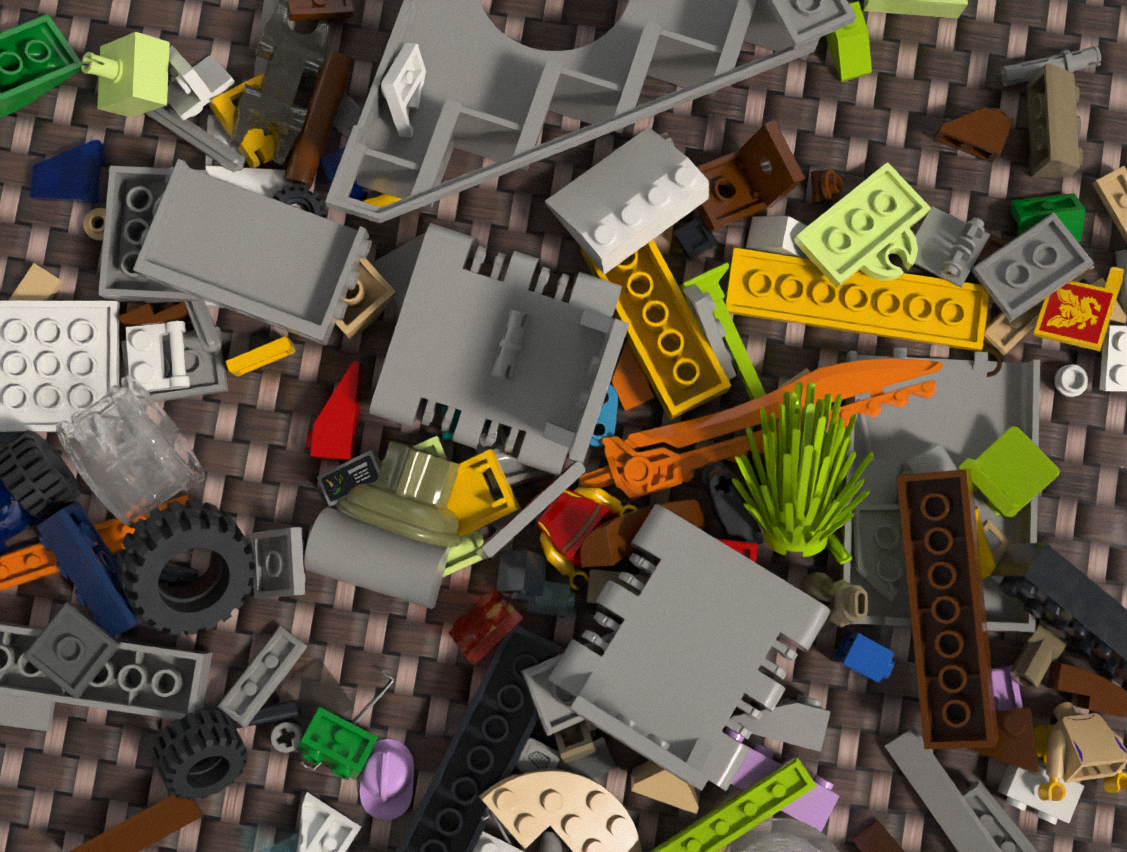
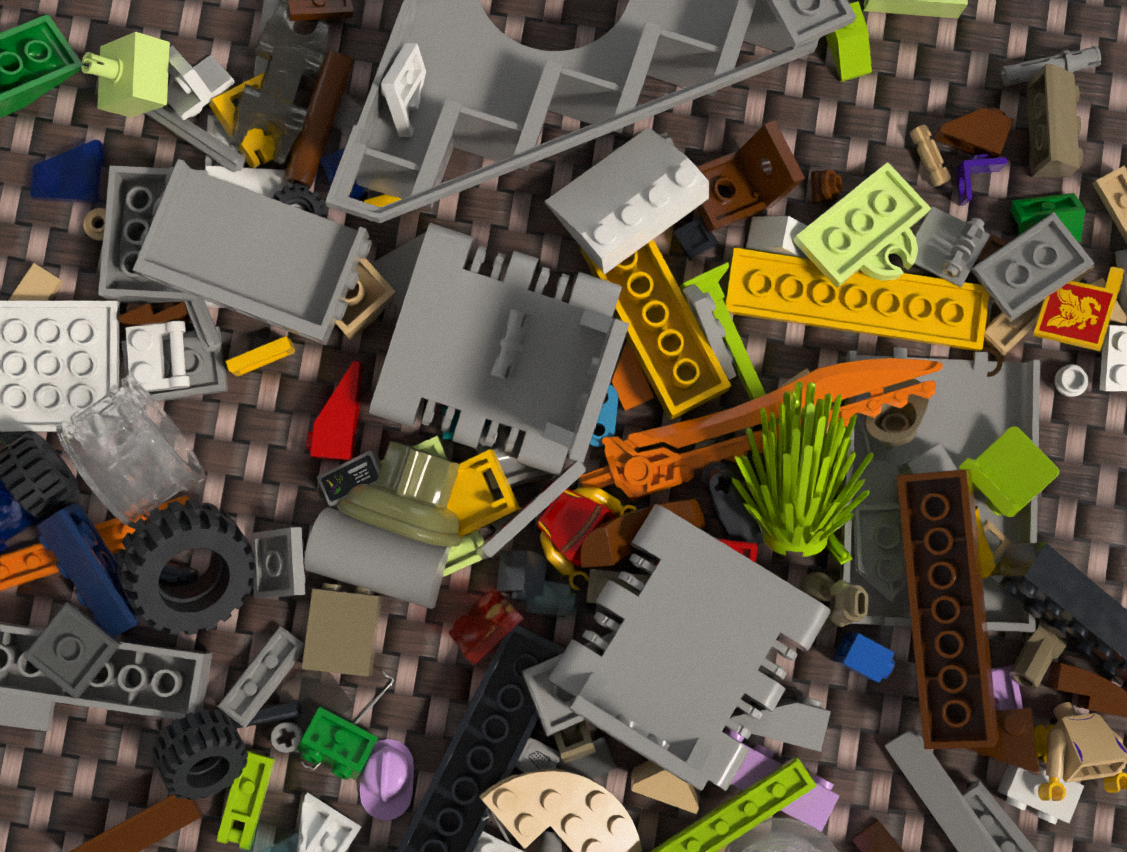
none -> lime plate [217,750,276,850]
none -> dark tan brick [302,583,382,677]
none -> dark tan piece [865,379,929,450]
none -> tan axle [910,125,951,187]
none -> dark purple bracket [955,154,1007,206]

